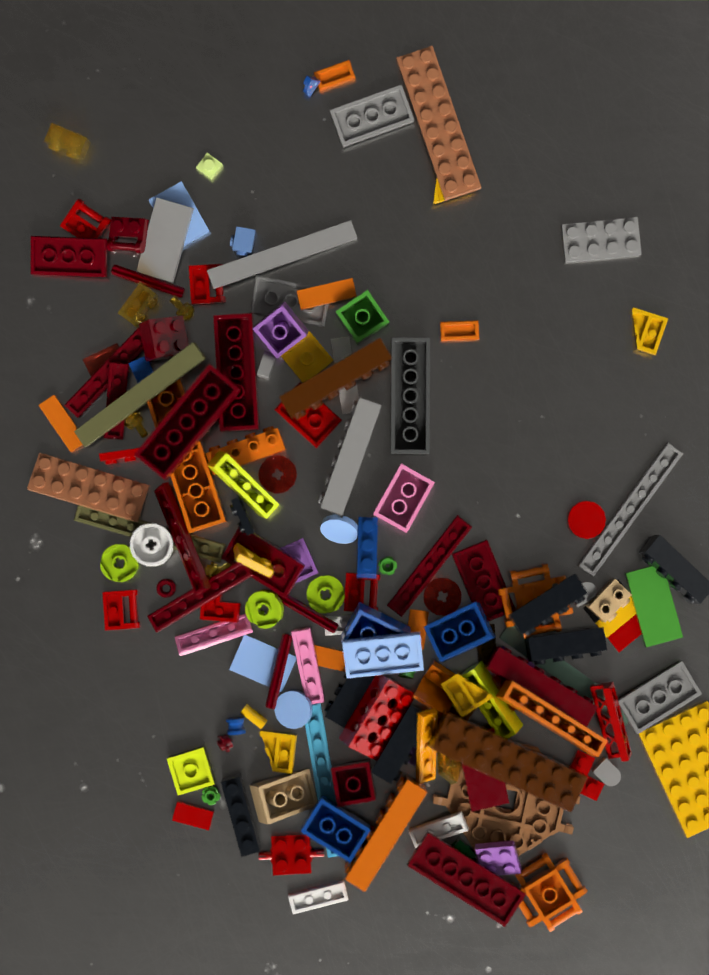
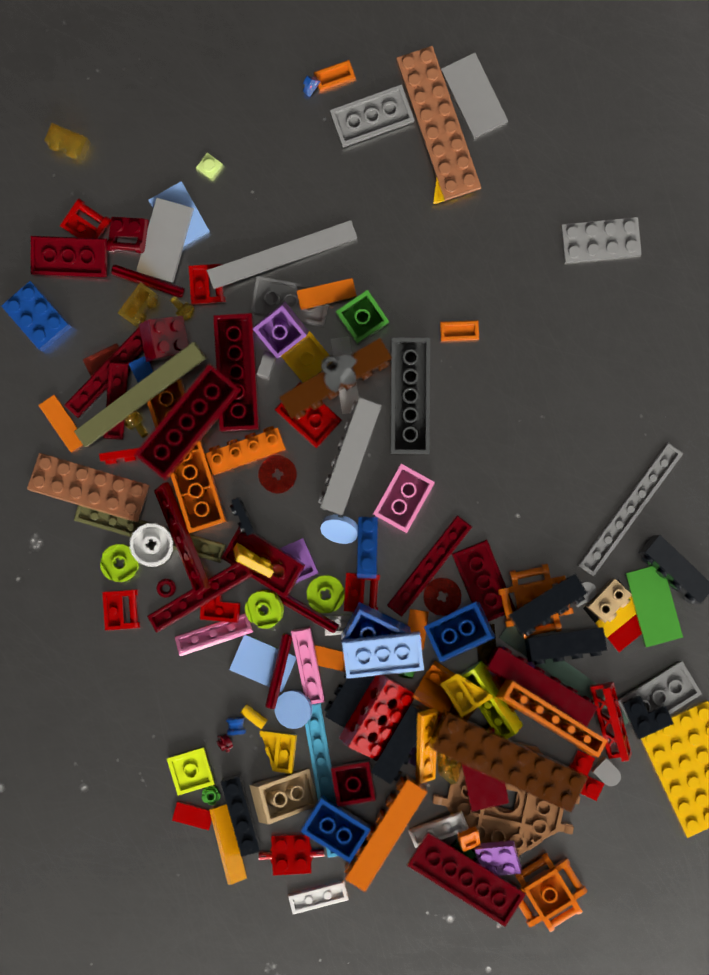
clear yellow plate [206,561,231,578] -> none
neon yellow brick [207,451,279,519] -> none
medium blue brick [230,226,256,257] -> none
bright green plate [378,556,397,575] -> none
red tile [567,501,606,539] -> none
yellow wing [632,307,668,356] -> none
none -> blue brick [1,281,71,352]
none -> light orange tile [209,804,247,885]
none -> dark grey plate [322,354,356,392]
none -> light grey tile [441,53,508,139]
none -> orange plate [457,826,481,852]
none -> black plate [621,696,674,739]

